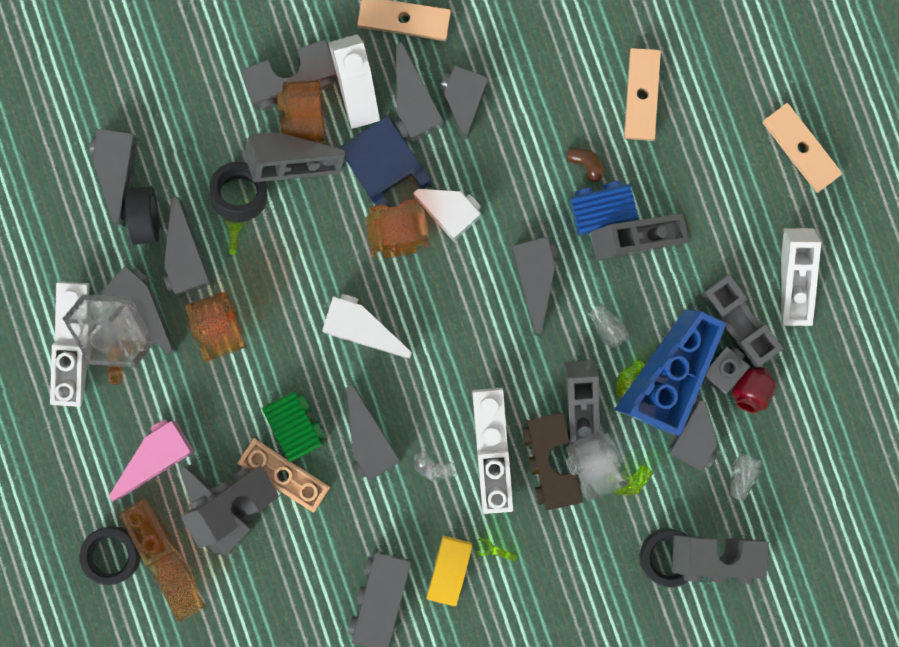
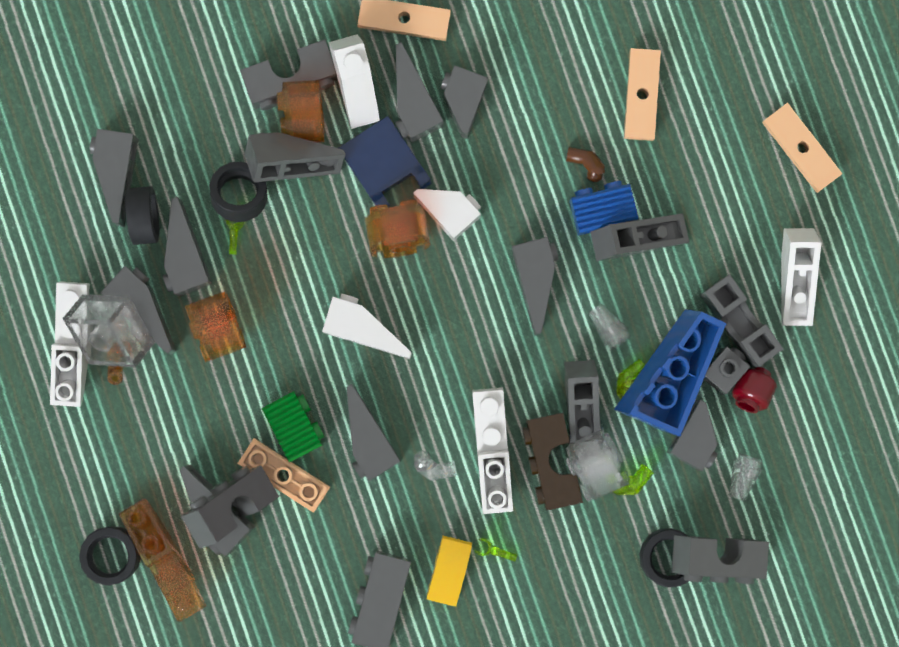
bright pink slope [109,419,195,501] -> none

